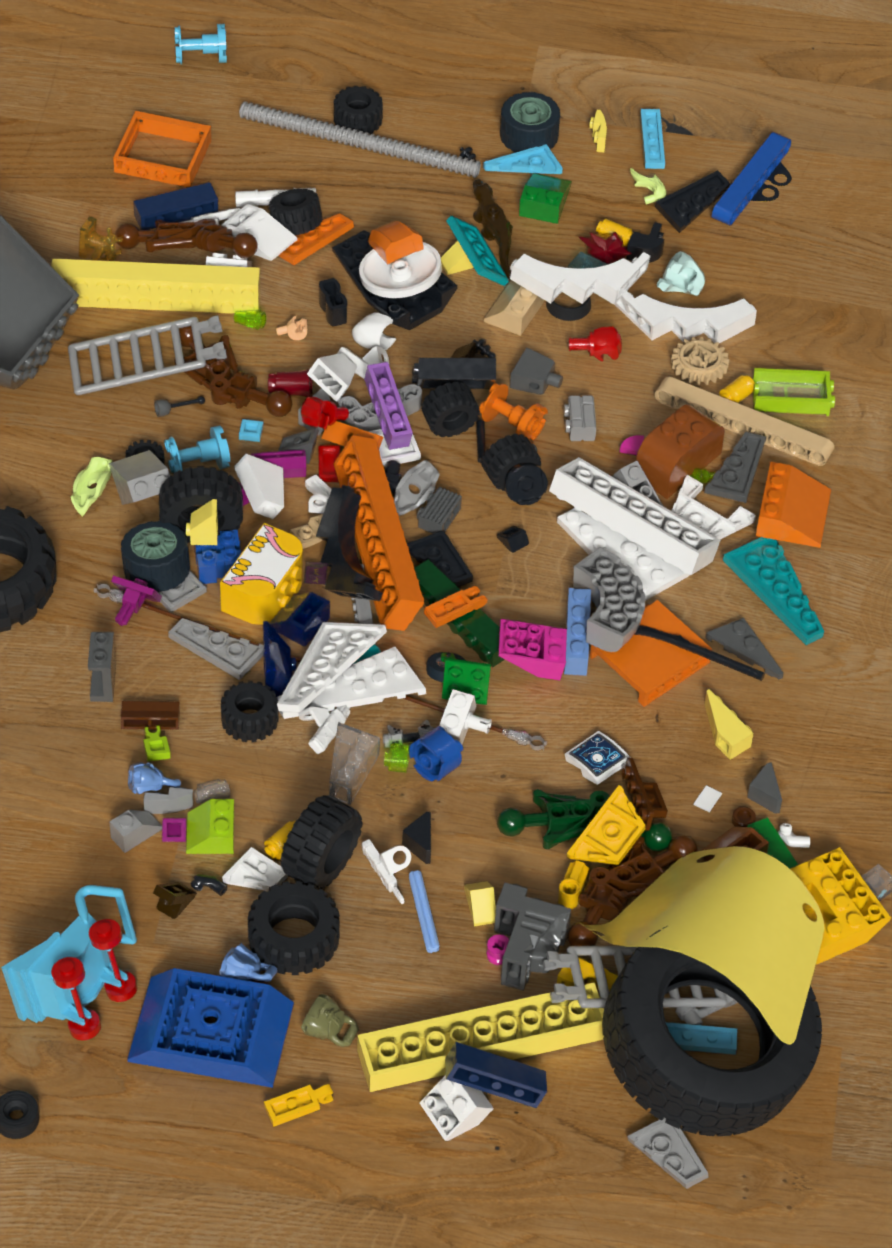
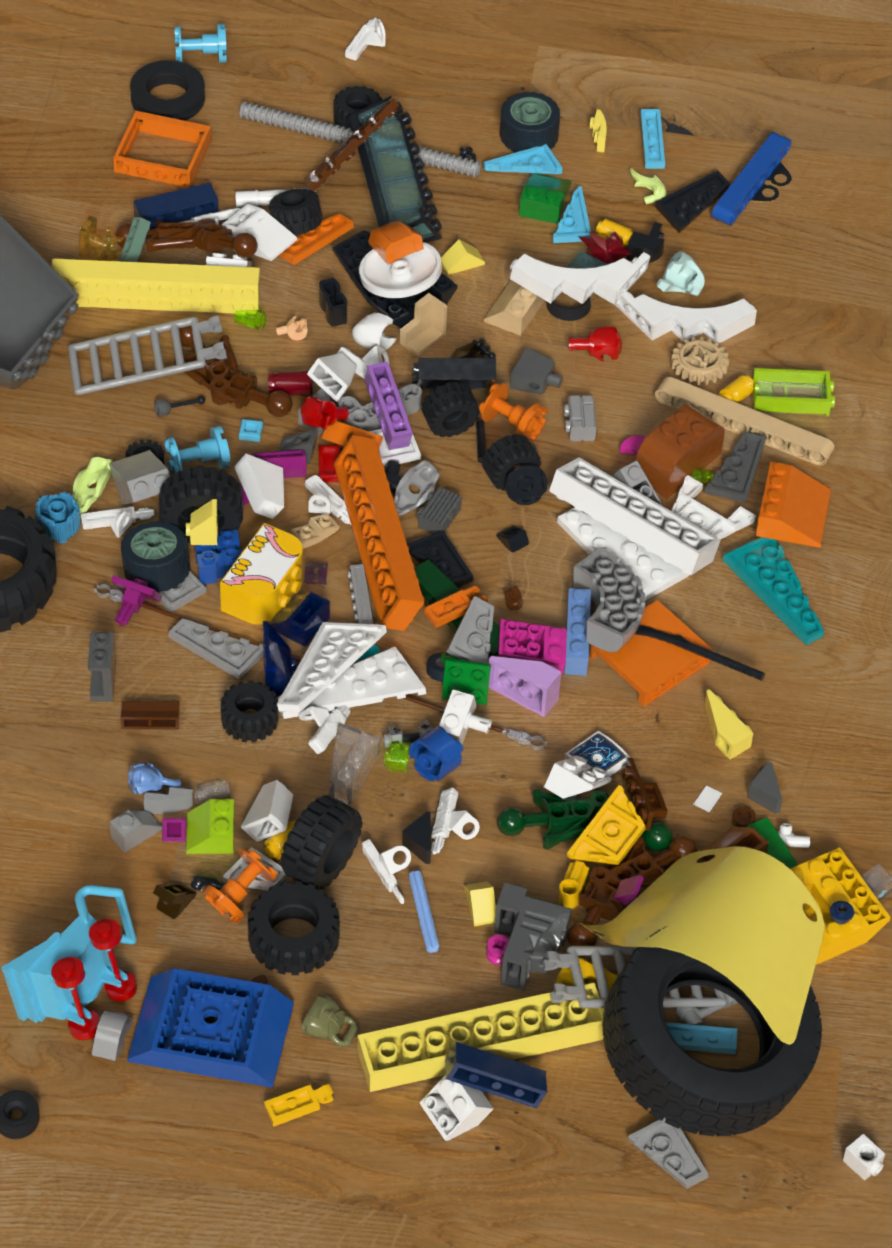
lime plate [143,726,170,762] -> none
medium blue piece [219,943,277,982] -> none
black arch [316,485,383,601] -> none
teal tile [446,216,509,286] -> none
dark brown animal [473,179,513,280] -> none
dark grey wing [706,618,783,680] -> none
none -> dark azure brick [35,491,81,544]
none -> white piece [81,507,155,538]
none -> light grey brick [92,1011,133,1061]
none -> sand green piece [119,217,151,262]
none -> black tyre [130,60,205,121]
none -> orange piece [202,848,278,924]
none -> white slope [241,780,293,842]
none -> reddish brown wing [304,97,399,192]
none -> white piece [345,17,385,61]
none -> window [349,96,442,242]
none -> tan panel [400,293,447,355]
none -> white piece [431,788,480,855]
none -> light grey wing [446,596,494,664]
none -> lavender slope [489,656,561,717]
none -> reddish brown piece [504,586,523,611]
none -> white slope [544,756,612,798]
none -> medium azure wing [553,186,591,243]
none -> magenta slope [614,875,644,906]
none -> dark blue plate [830,901,854,924]
none -> white brick [843,1134,885,1181]

